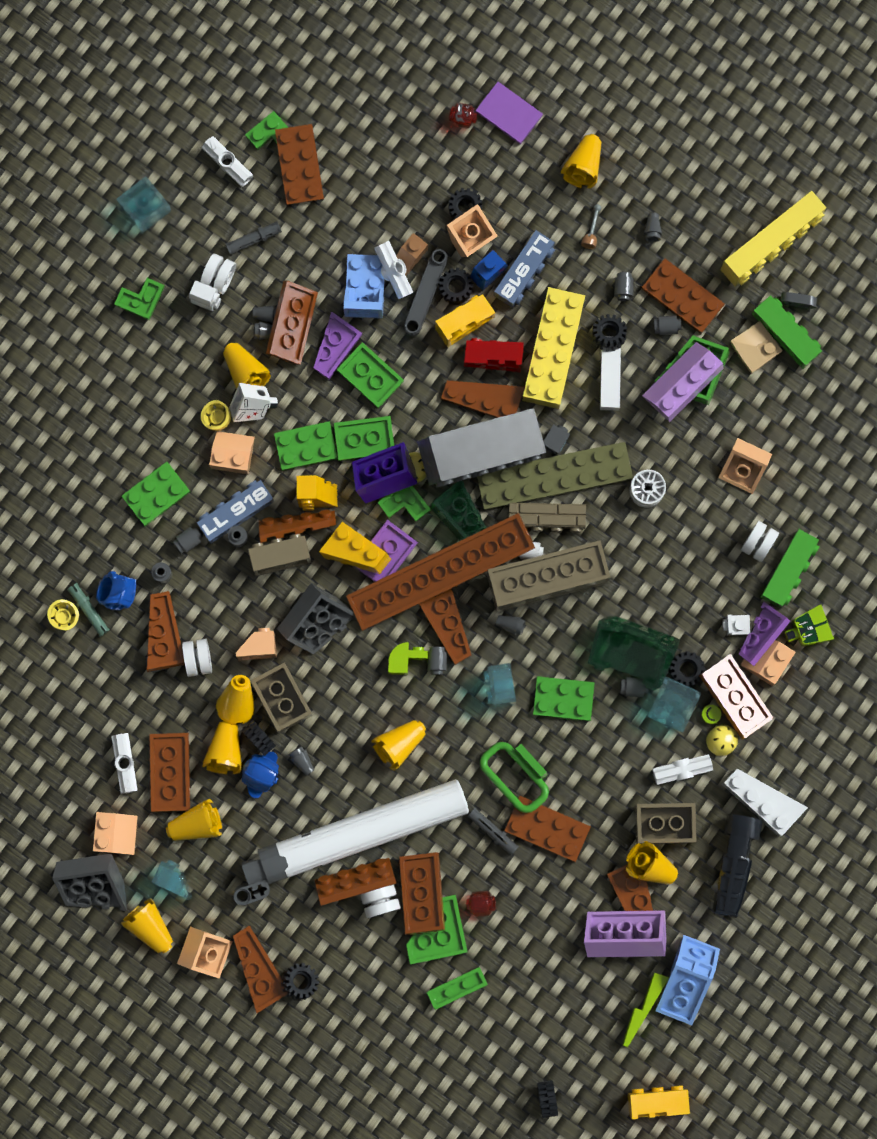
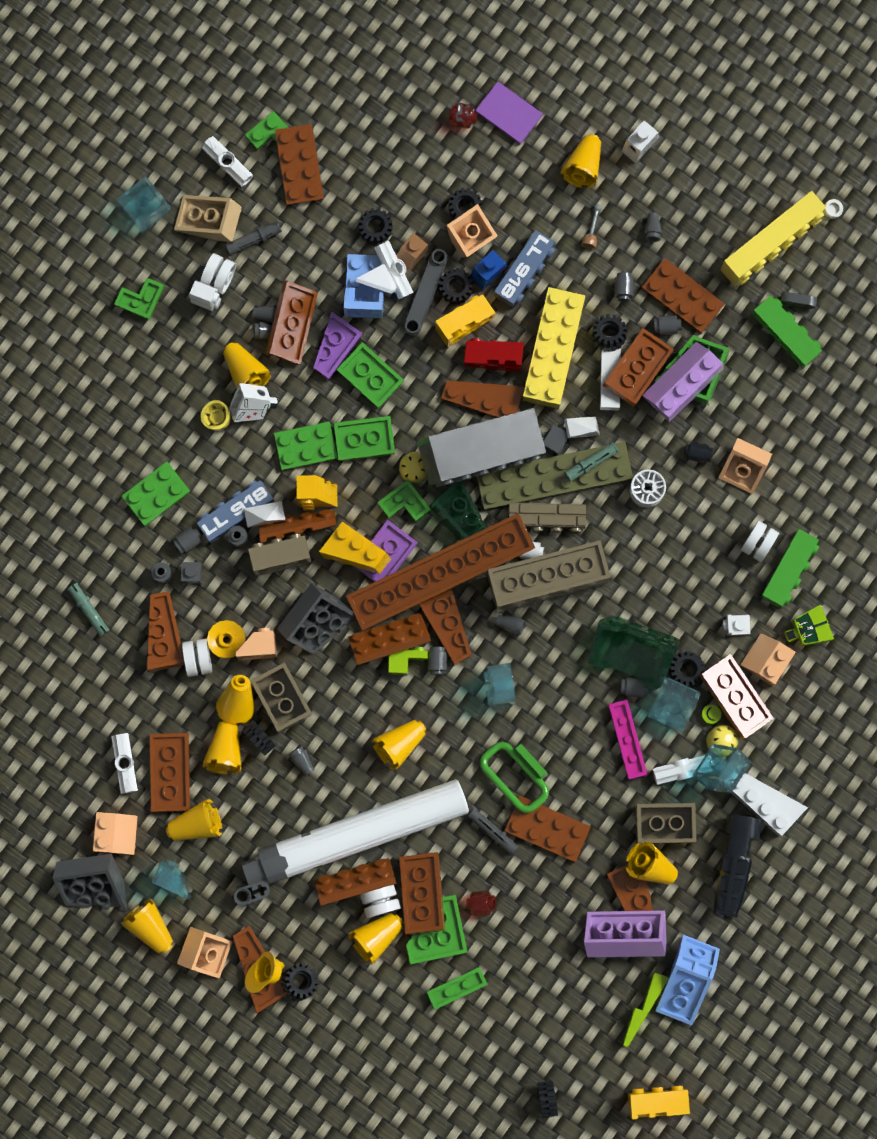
light yellow helmet [47,599,79,630] -> none
blue piece [96,571,136,610] -> none
light nougat slope [209,431,255,474] -> none
blue piece [242,752,279,799] -> none
dark purple slope [352,442,417,504] -> none
bright green plate [533,676,595,721] -> none
tan plate [730,321,782,374] -> none
medium lavender wing [739,601,790,666] -> none
none -> tan slope [174,195,242,242]
none -> dark grey brick [181,562,203,584]
none -> yellow dish [207,620,246,659]
none -> white slope [244,501,285,528]
none -> yellow piece [245,951,285,994]
none -> dark orange plate [348,613,431,665]
none -> yellow cone [348,913,403,965]
none -> white slope [356,264,397,293]
none -> black tyre [358,208,393,245]
none -> white slope [564,417,600,438]
none -> sand green pin [564,442,619,482]
none -> dark orange plate [602,328,674,407]
none -> dark pink plate [608,700,647,780]
none -> white torso [622,121,659,163]
none -> black brick [684,441,713,463]
none -> clear light blue brick [693,744,751,793]
none -> white tile [824,199,843,219]

